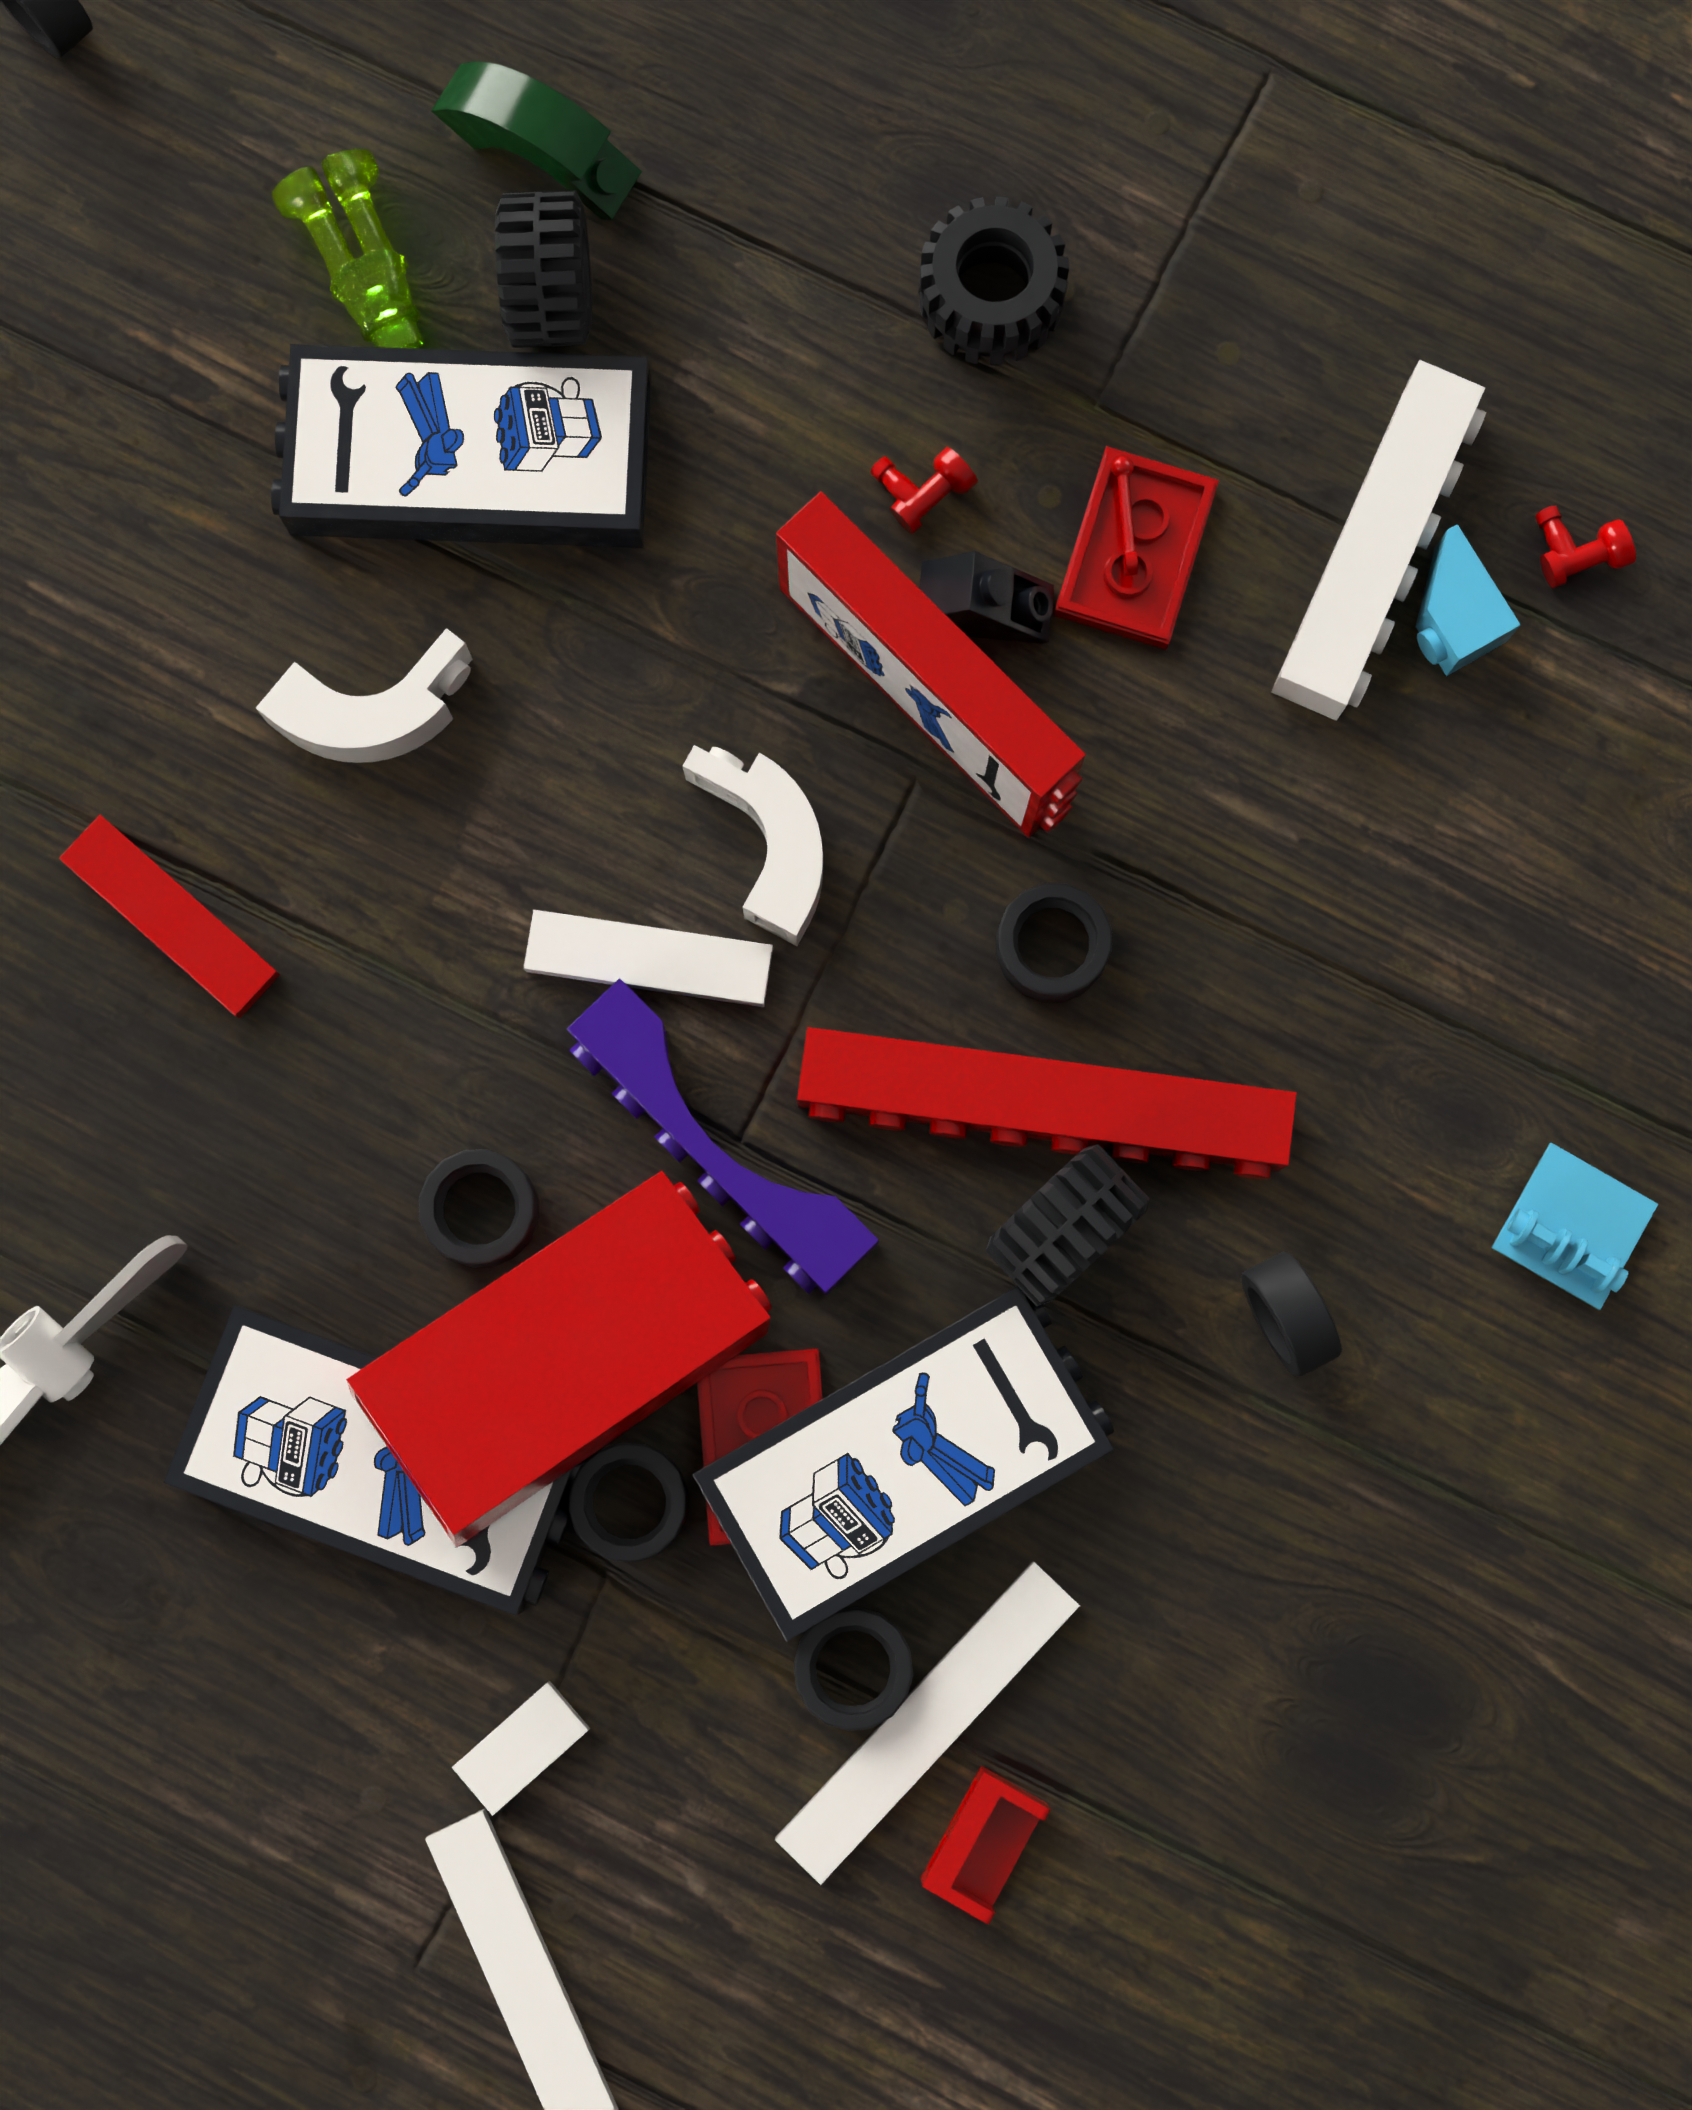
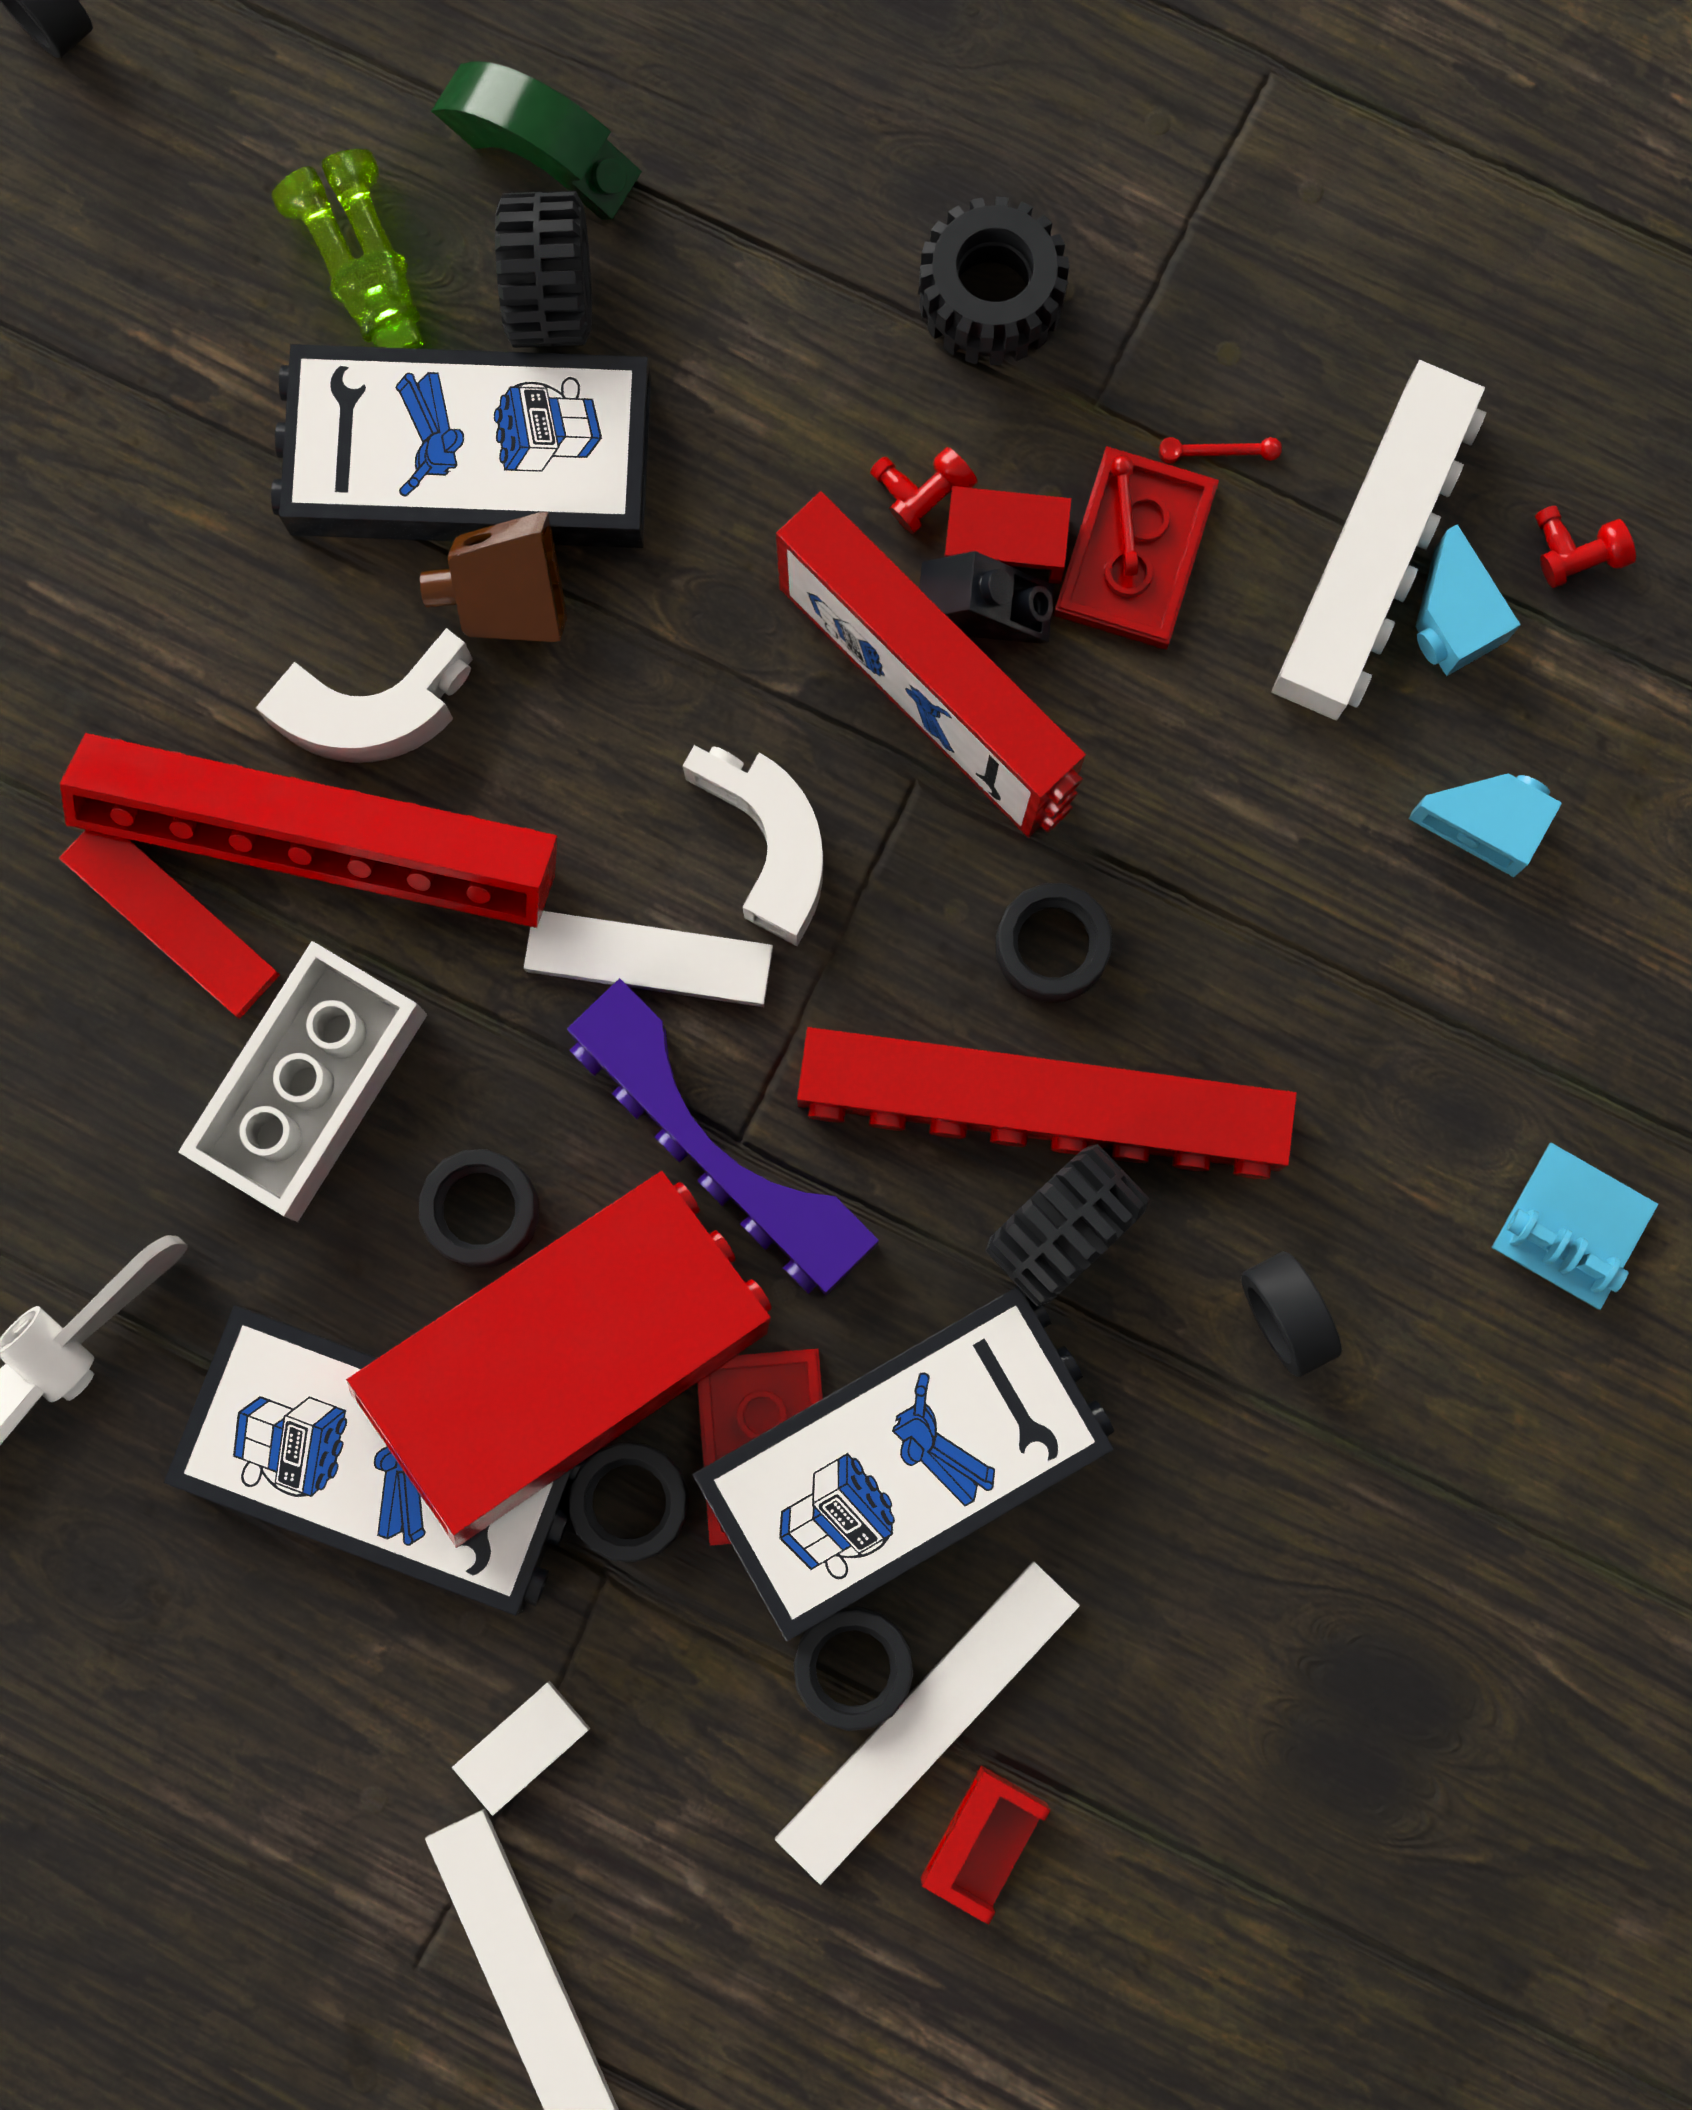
none -> red brick [60,733,557,928]
none -> white brick [178,941,427,1222]
none -> reddish brown torso [420,512,567,642]
none -> red panel [945,486,1072,584]
none -> red hinge [1158,437,1282,464]
none -> medium azure slope [1409,773,1562,877]

